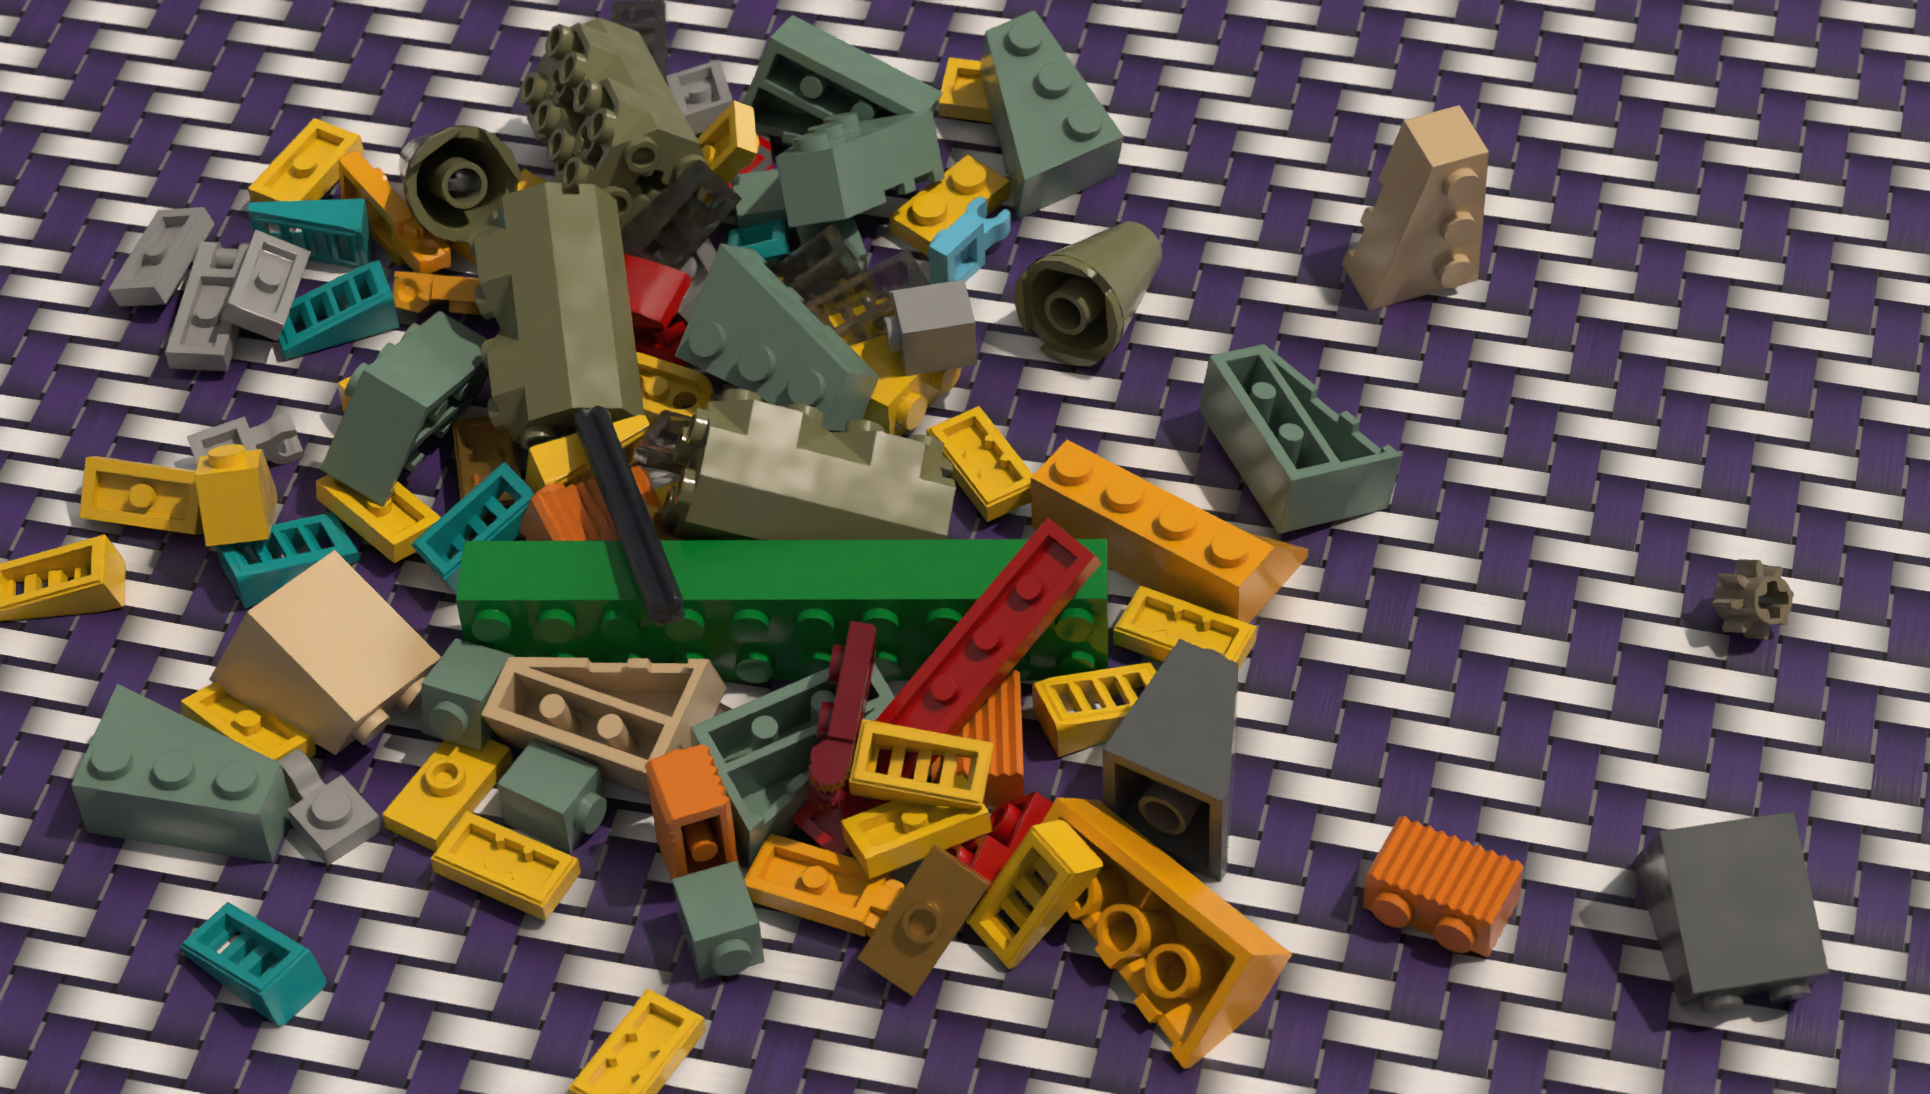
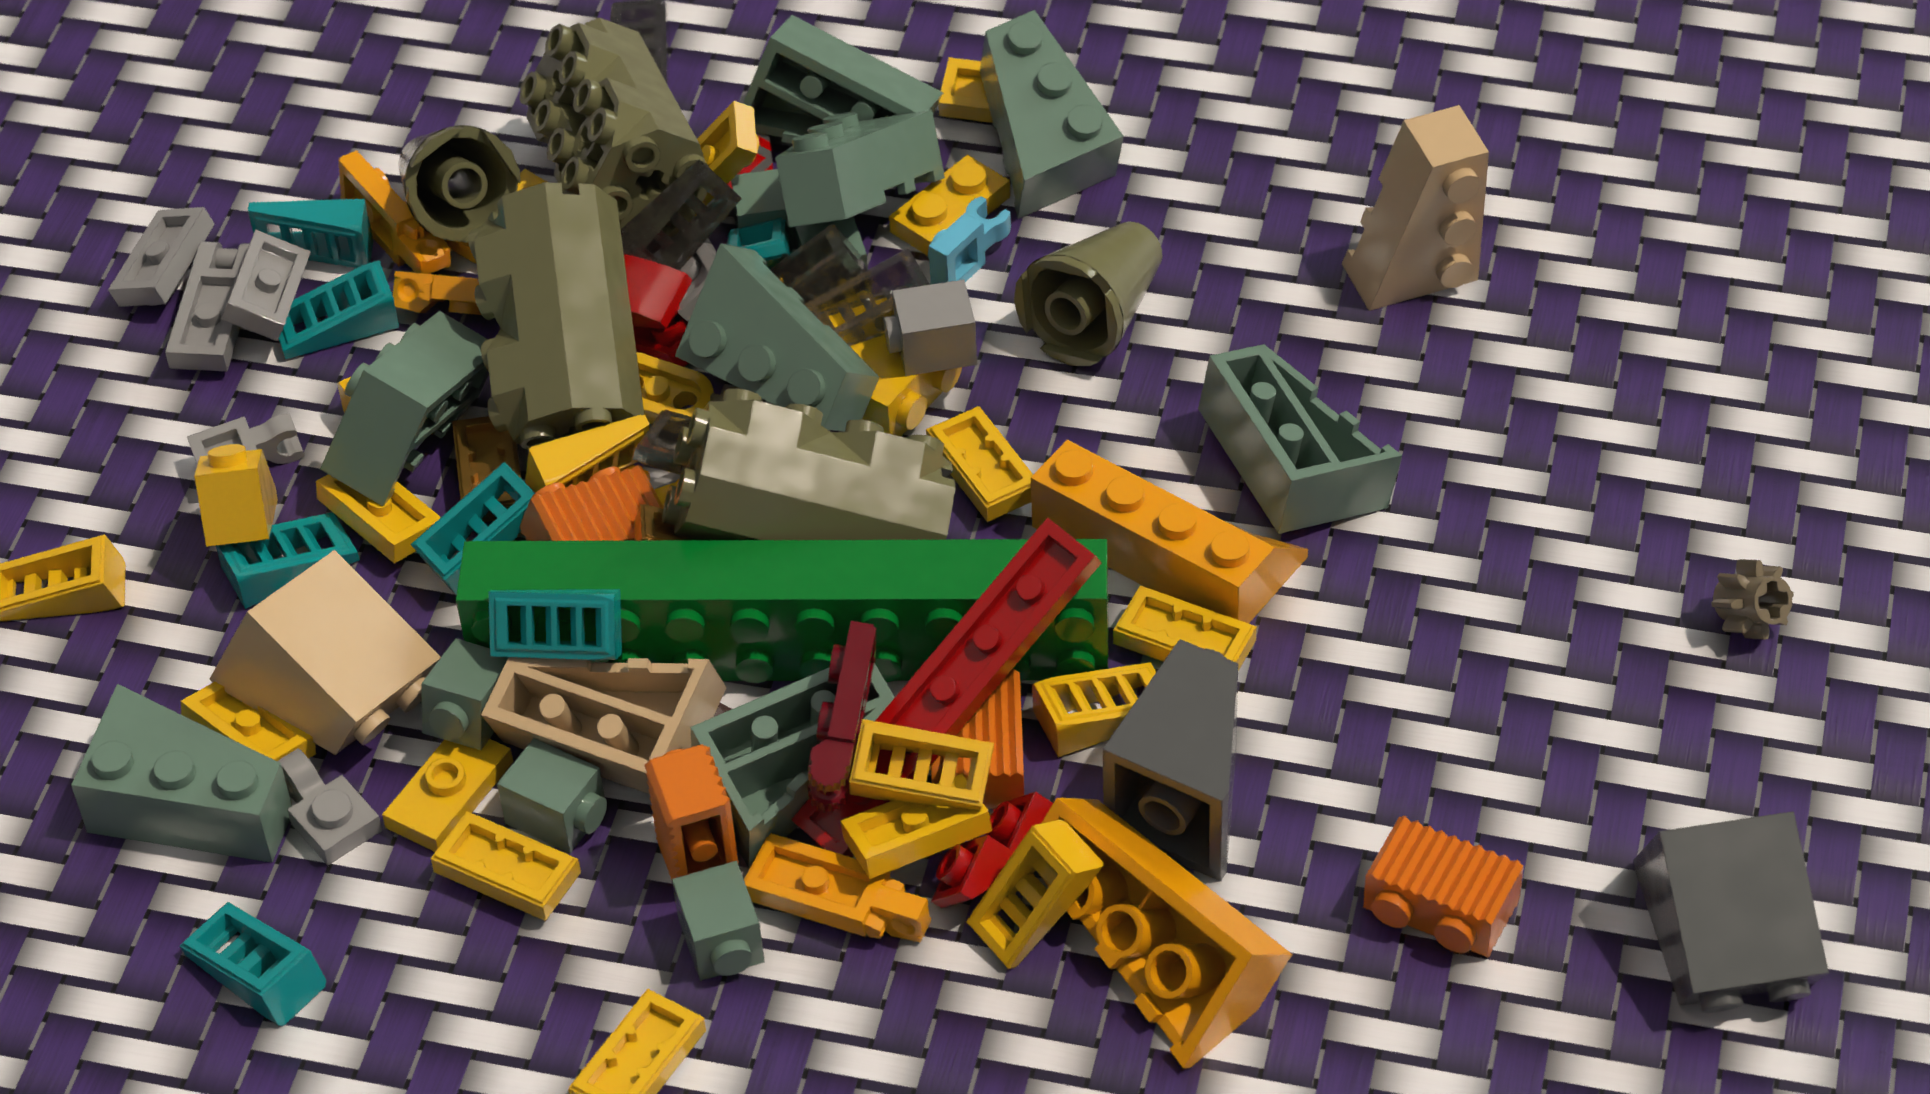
yellow plate [79,456,204,535] -> none
yellow plate [248,118,364,202] -> none
black axle [575,405,685,626] -> none
light grey plate [666,59,733,136] -> none
pearl gold plate [857,844,991,997] -> none
none -> teal slope [489,589,622,660]

